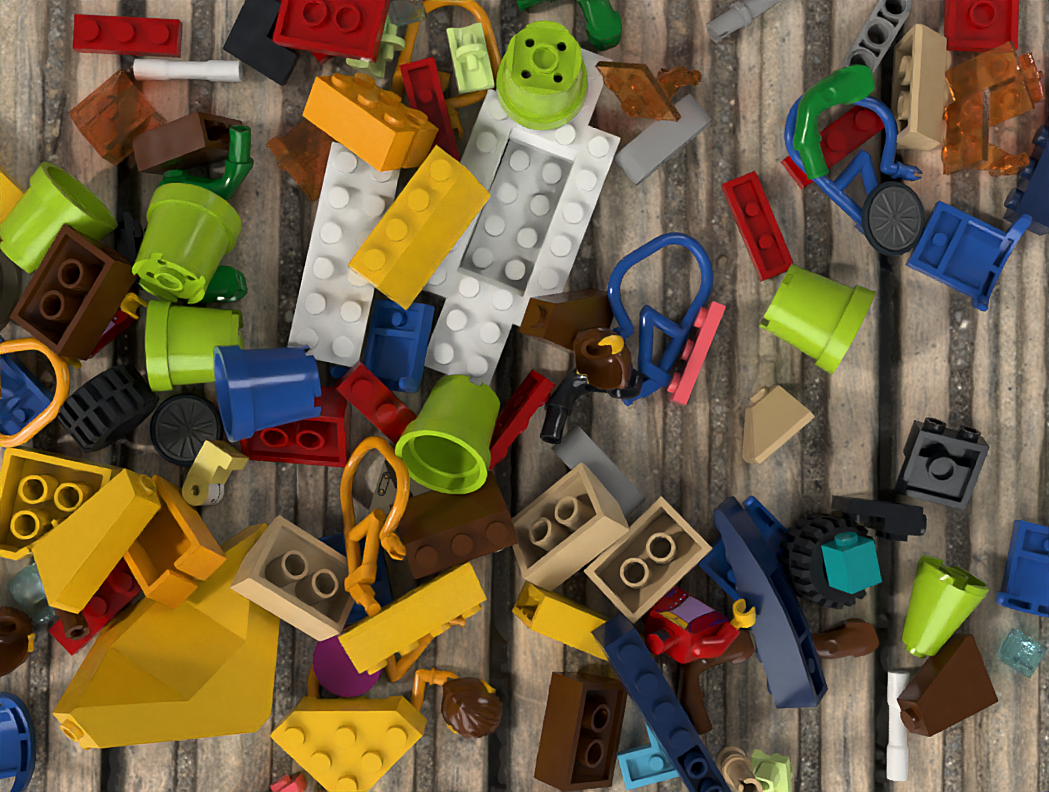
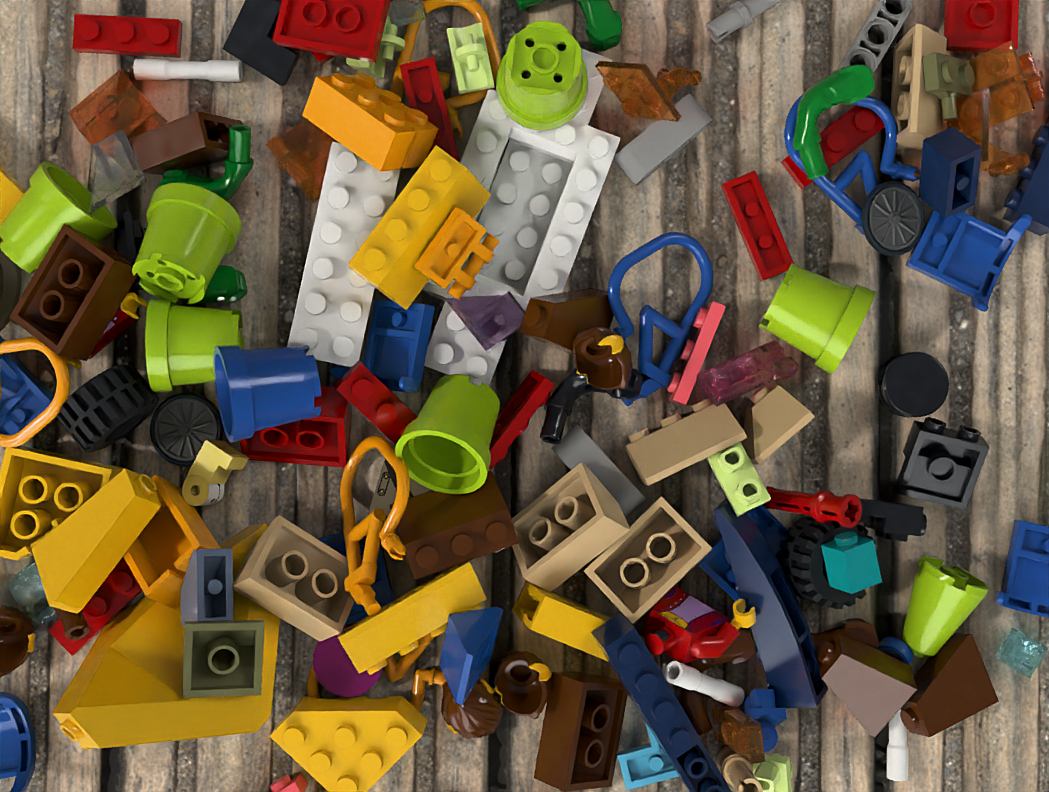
none -> clear slope [87,130,147,214]
none -> sand blue slope [180,548,234,626]
none -> olive slope [182,620,264,698]
none -> light orange plate [414,207,500,300]
none -> blue slope [439,607,503,705]
none -> clear purple slope [444,291,525,354]
none -> reddish brown hair [494,651,553,719]
none -> tan slope [624,397,747,486]
none -> white piece [665,661,745,707]
none -> clear pink plate [696,341,799,407]
none -> yellowish green hips [707,442,771,517]
none -> clear orange hinge [712,707,765,764]
none -> blue hips [734,689,787,753]
none -> red pin [762,486,862,528]
none -> slope [817,631,917,737]
none -> black head [876,352,949,418]
none -> blue tile [877,637,914,665]
none -> dark blue brick [918,126,982,219]
none -> olive plate [922,52,975,121]

